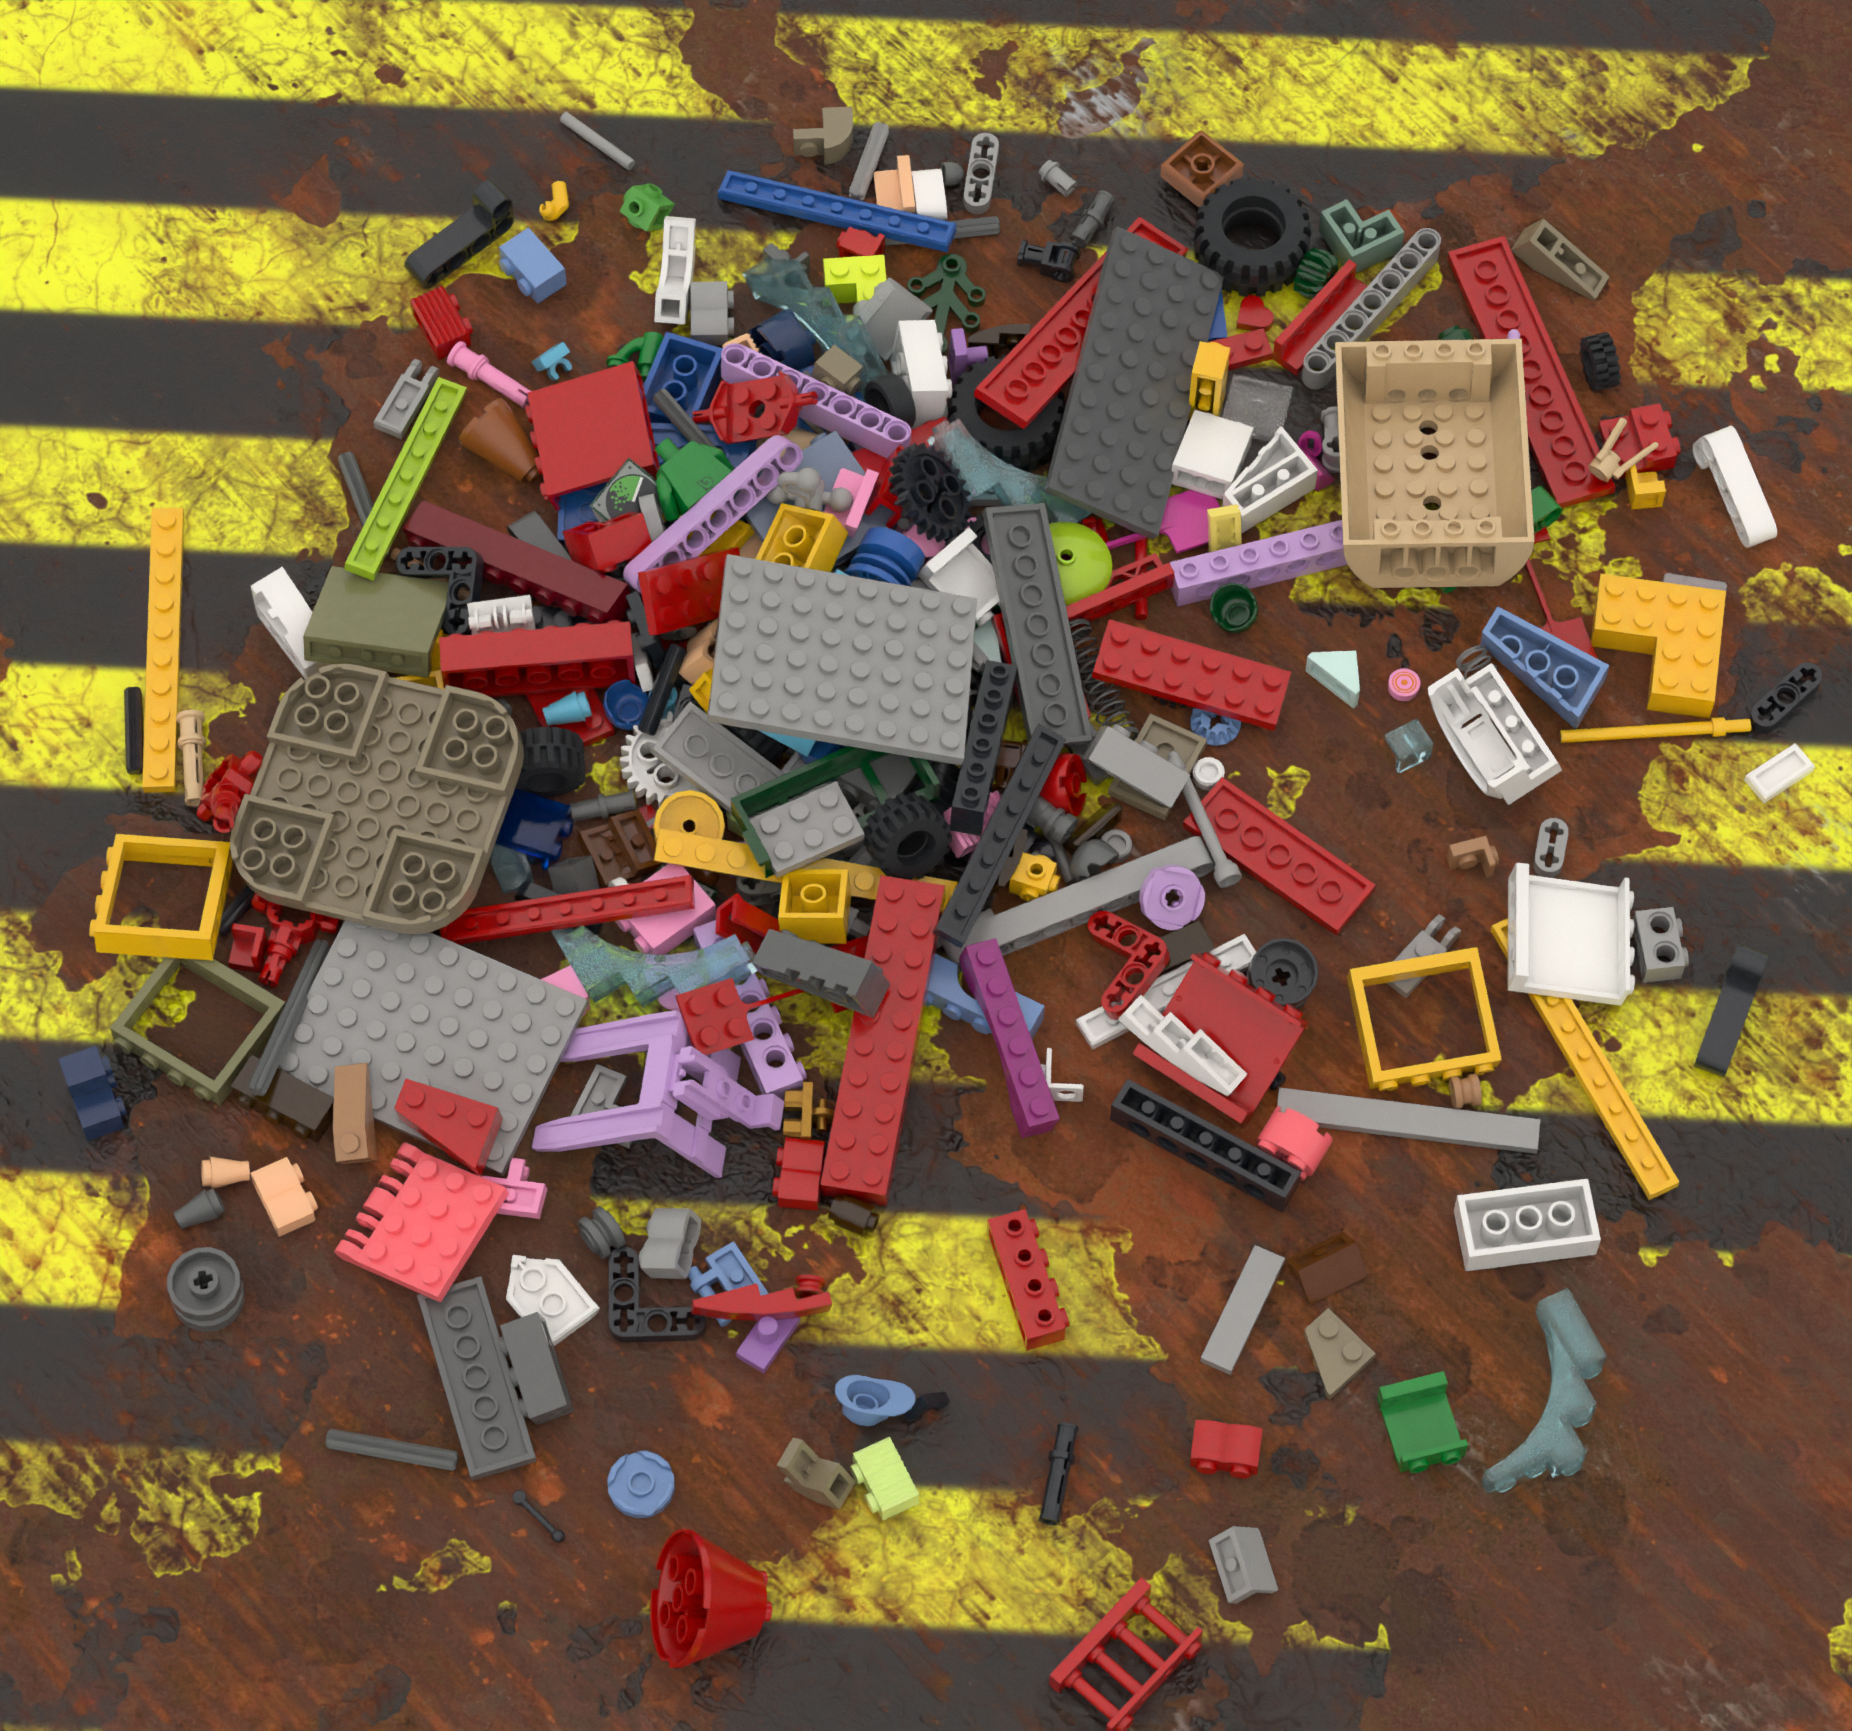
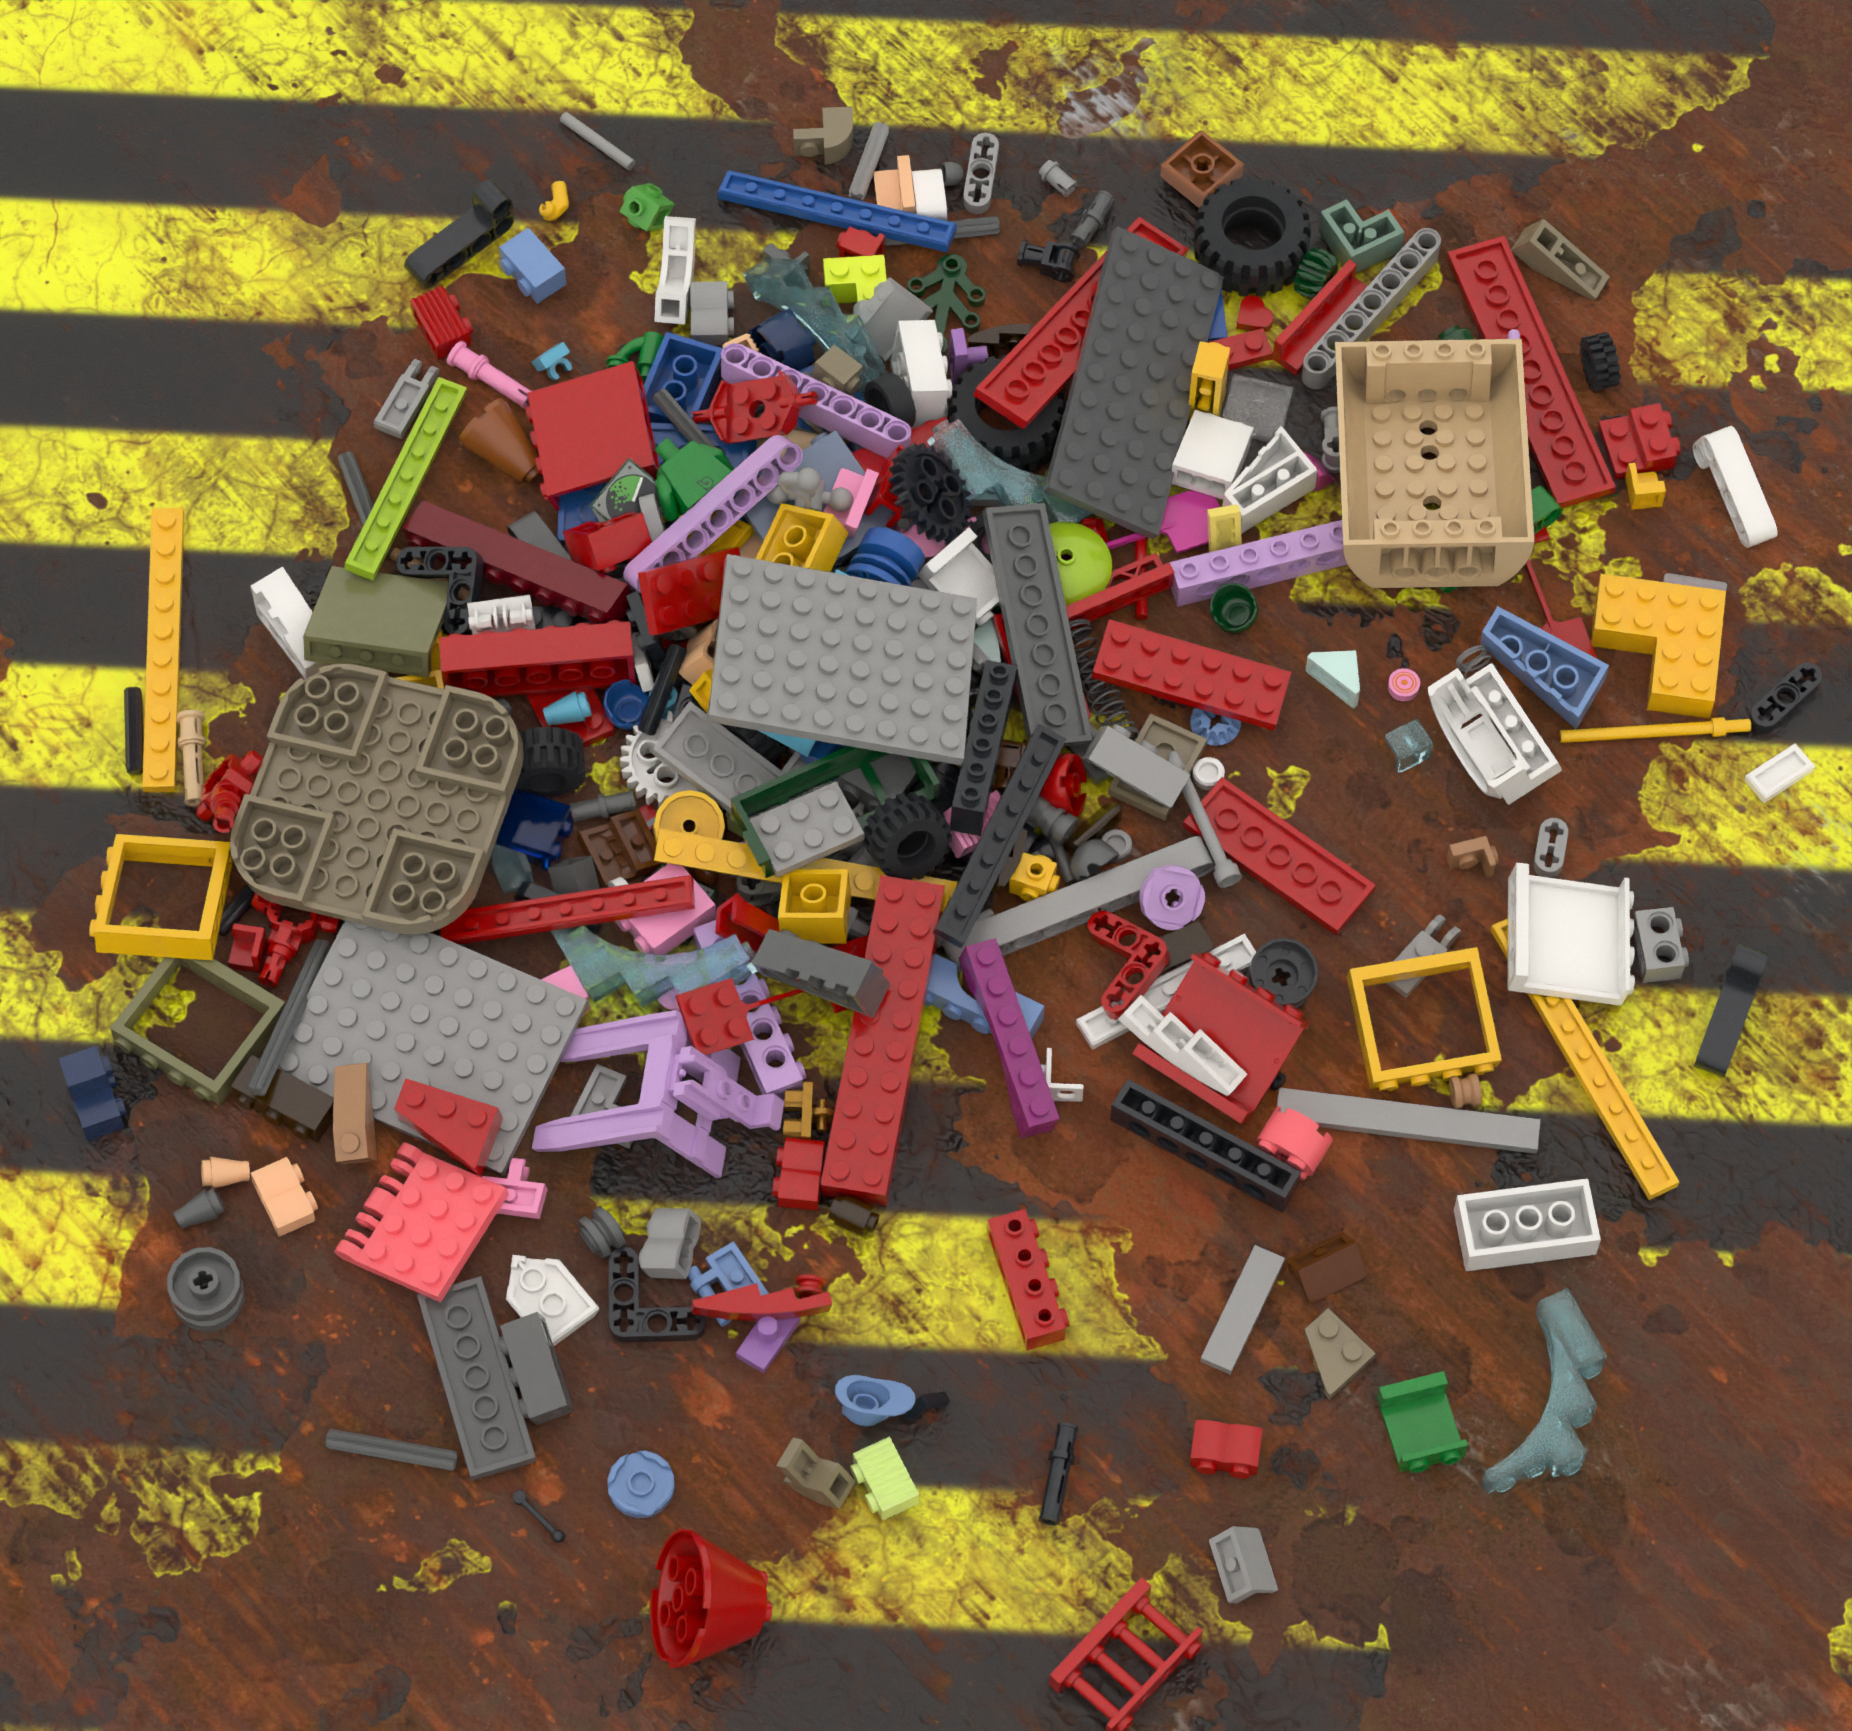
dark pink hinge [1297,431,1323,457] -> none
tan plant [1588,418,1659,482] -> none

